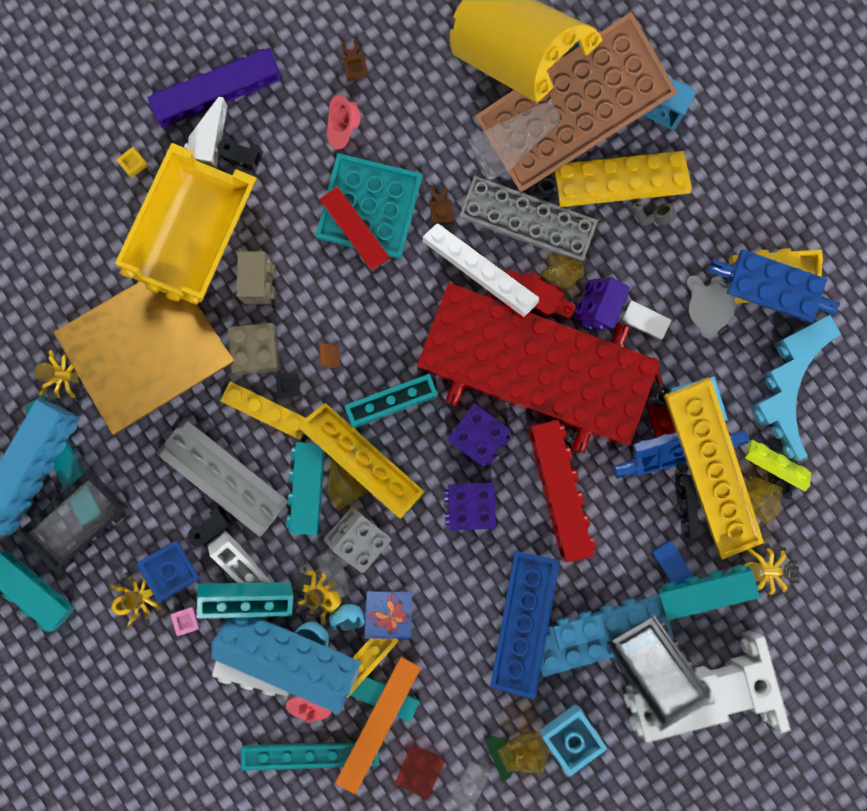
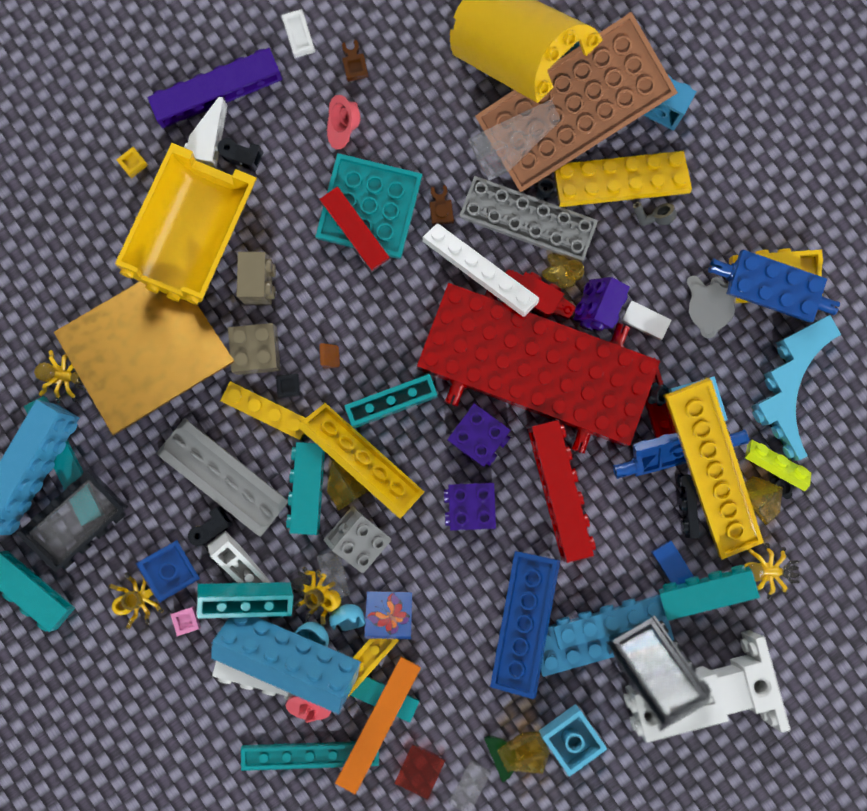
none -> white tile [282,9,315,58]

